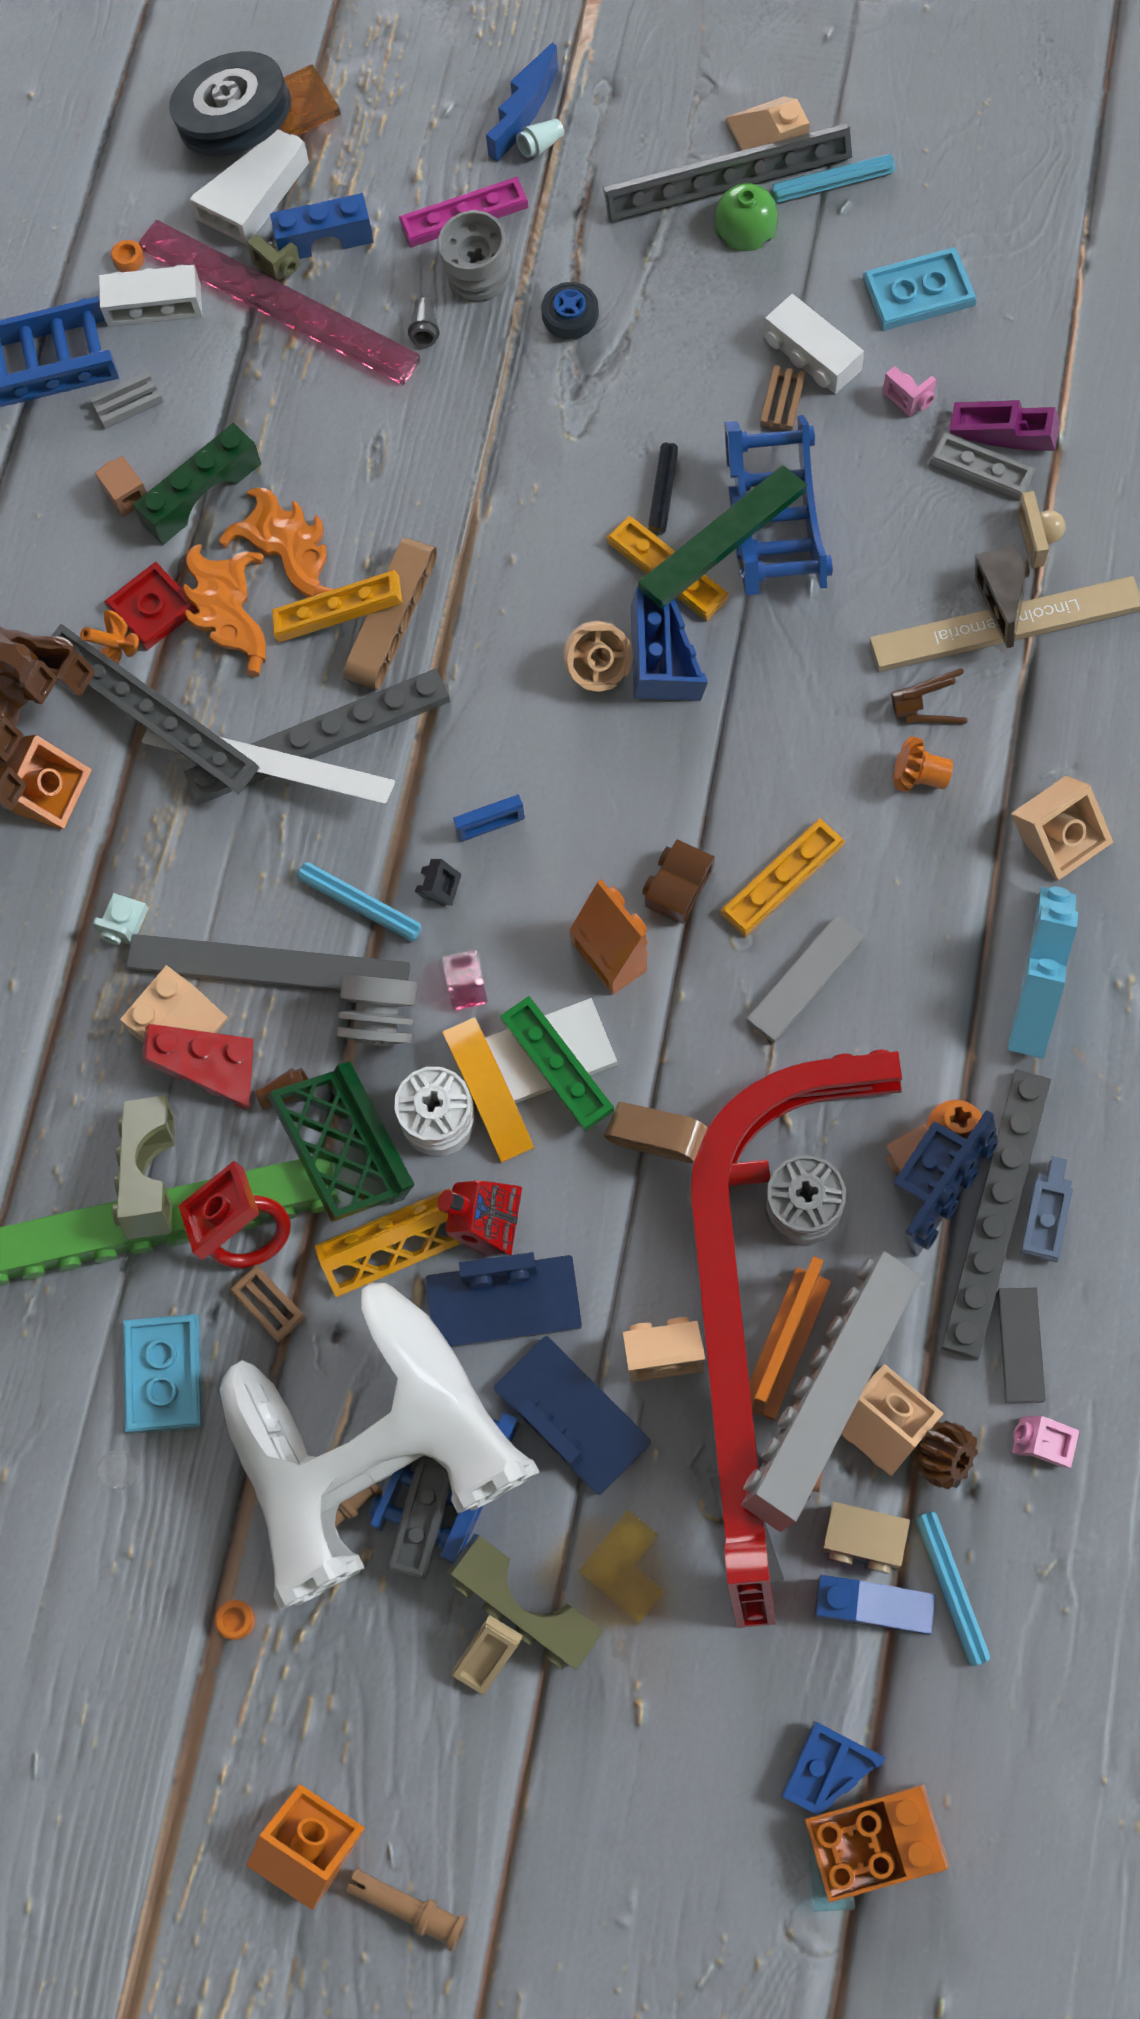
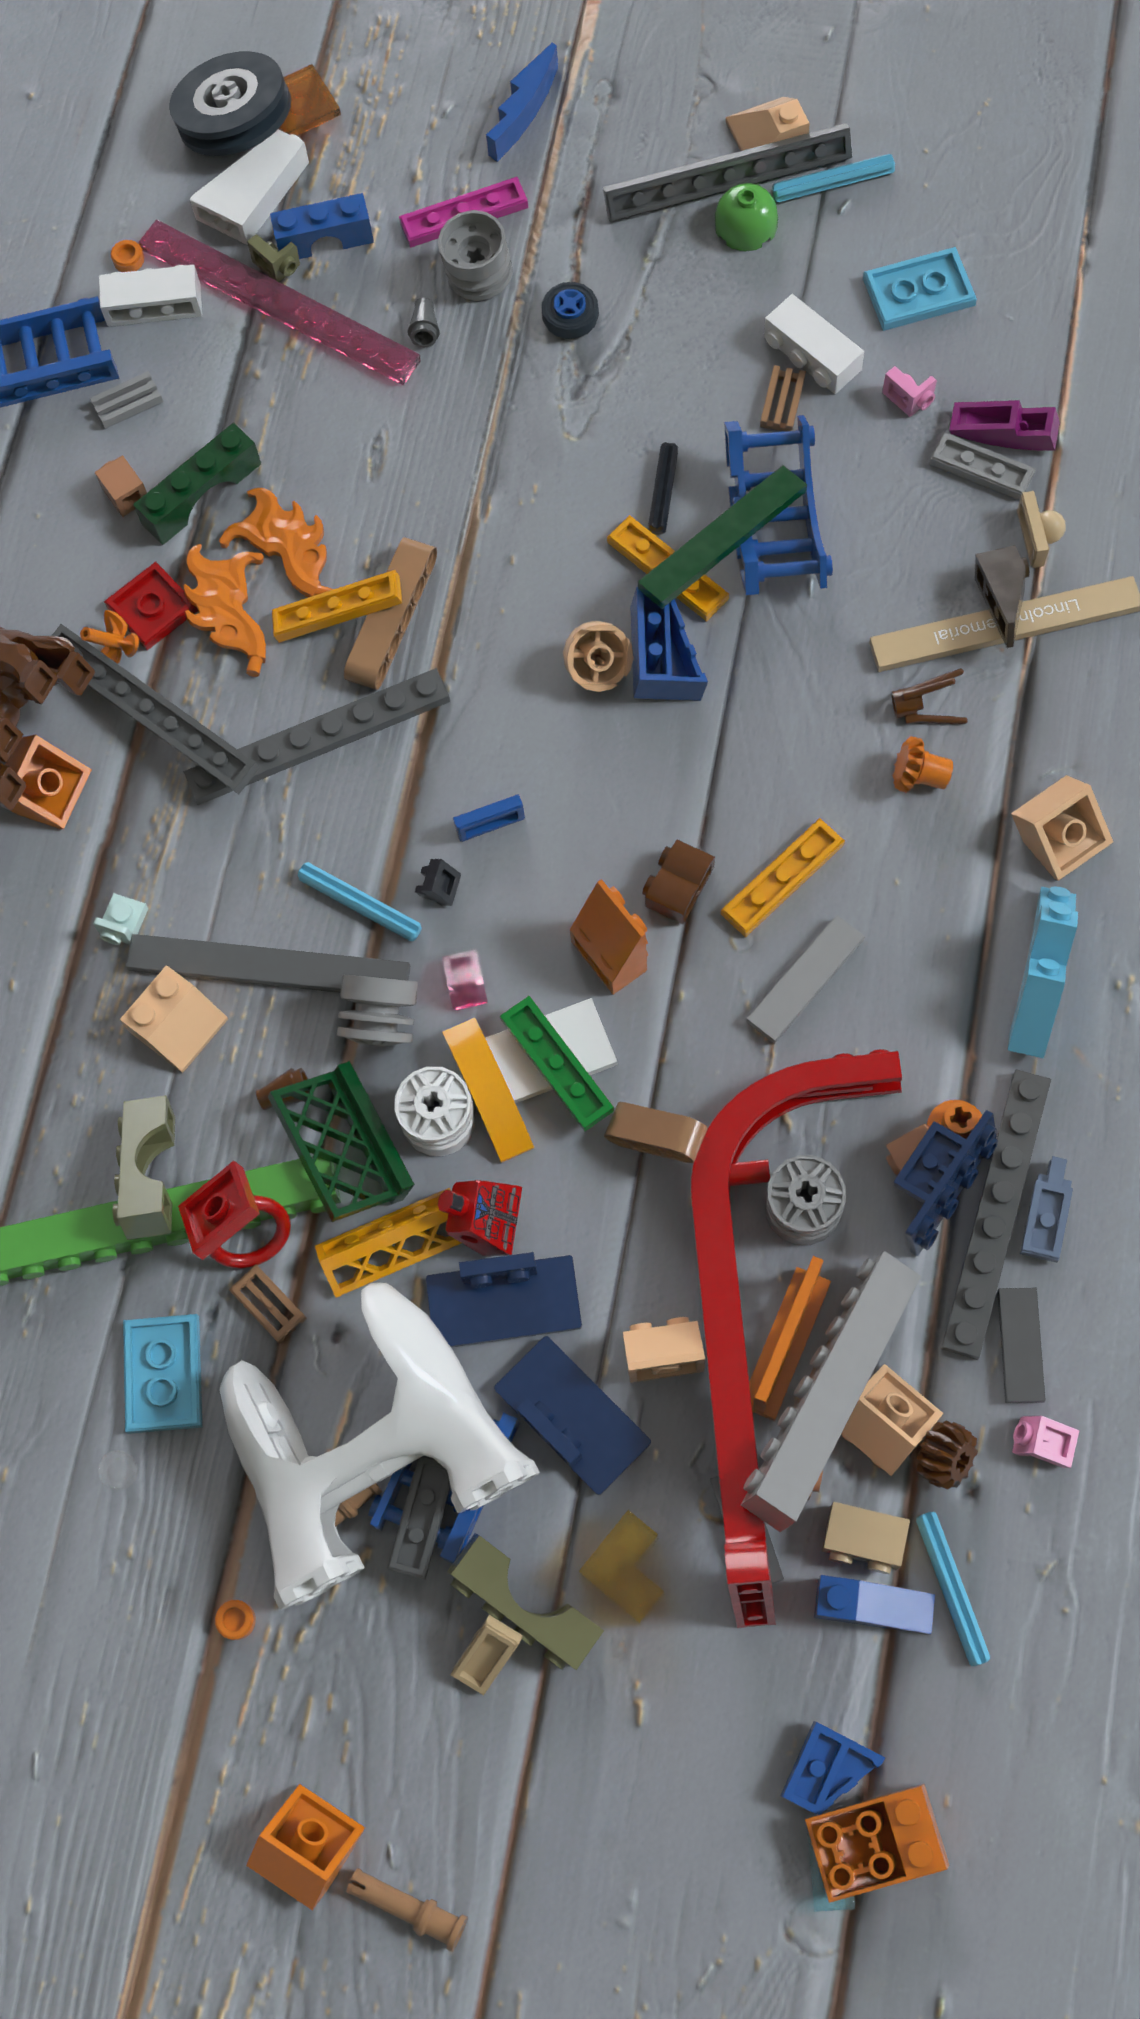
white sticker [142,729,395,803] -> none
red wing [142,1024,254,1111] -> none
light aqua cone [516,118,564,158] -> none

